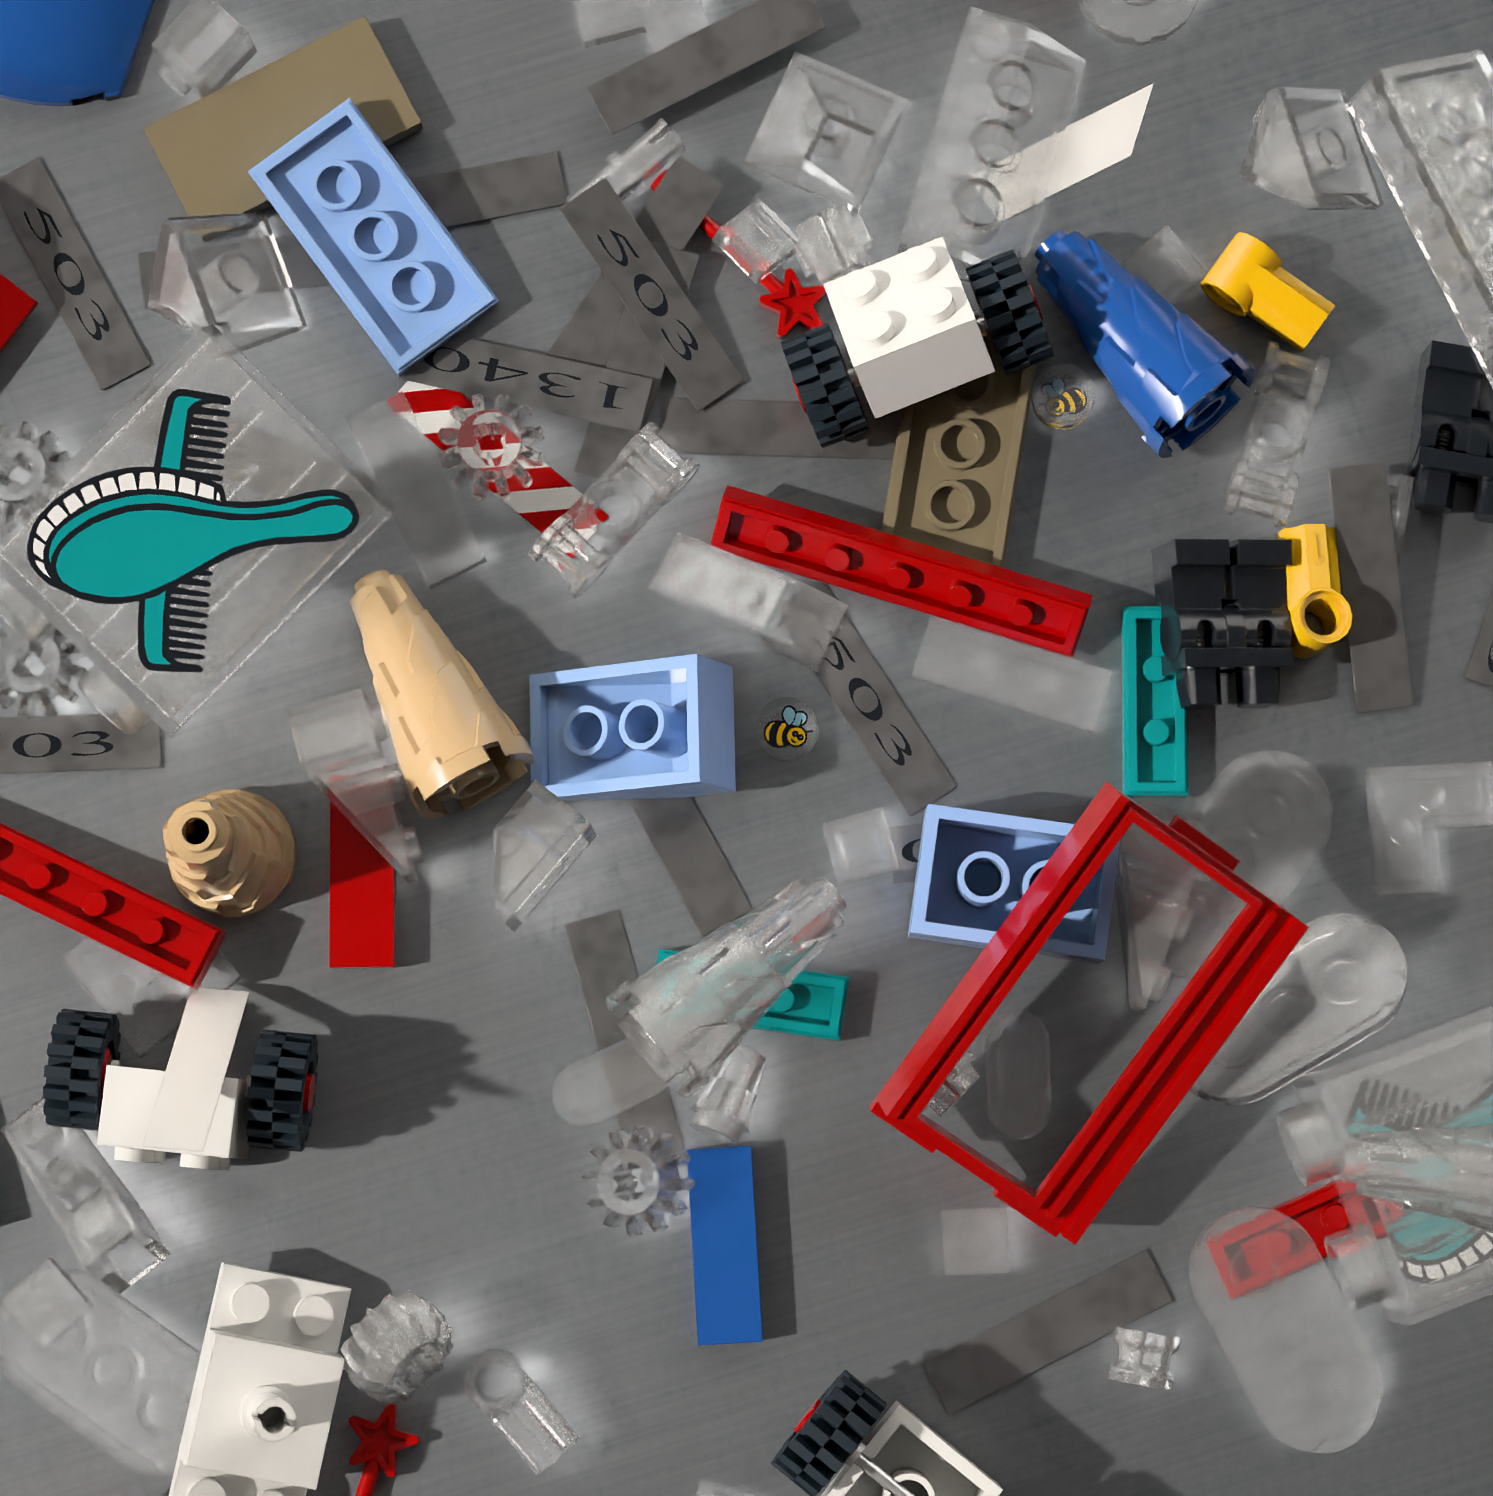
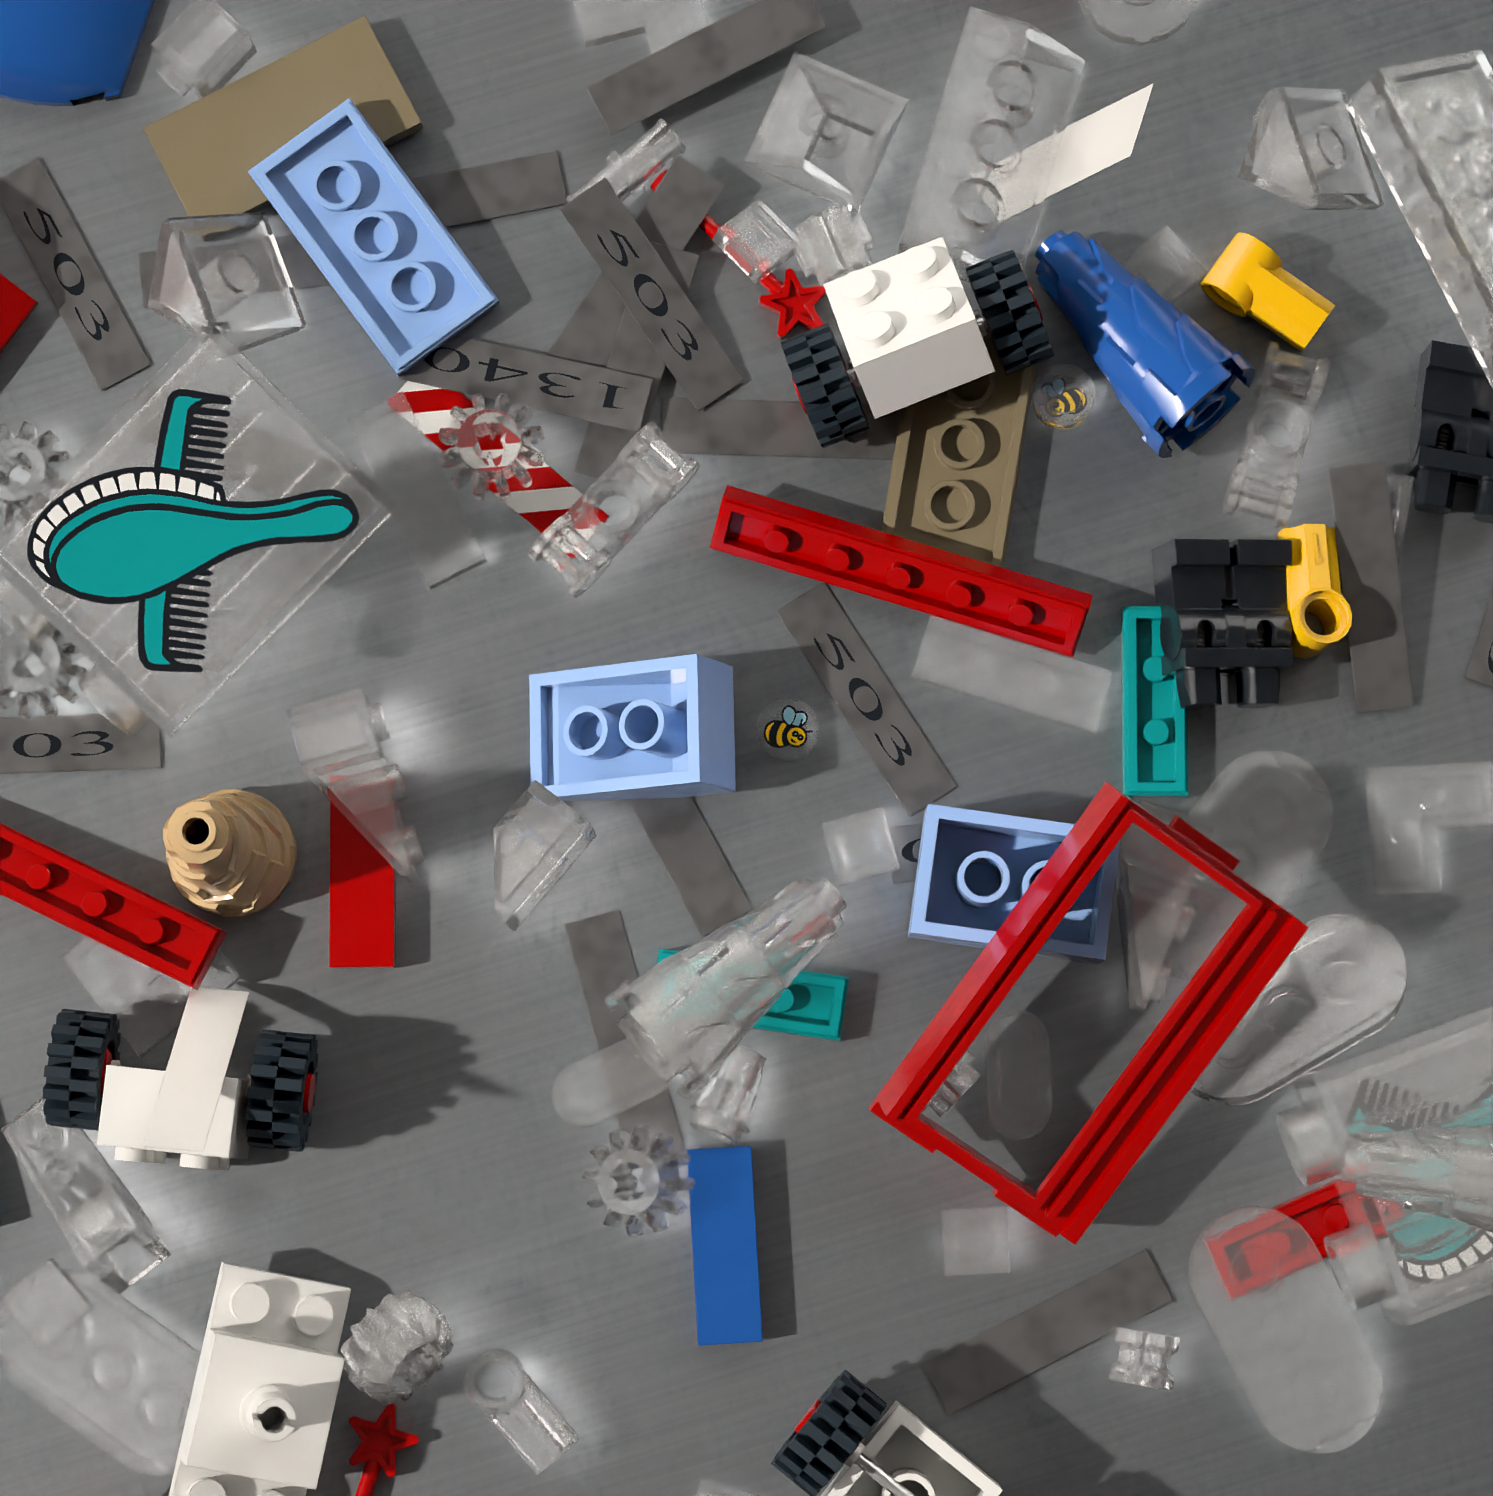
tan cone [349,569,534,819] -> none
clear slope [649,532,848,673] -> none

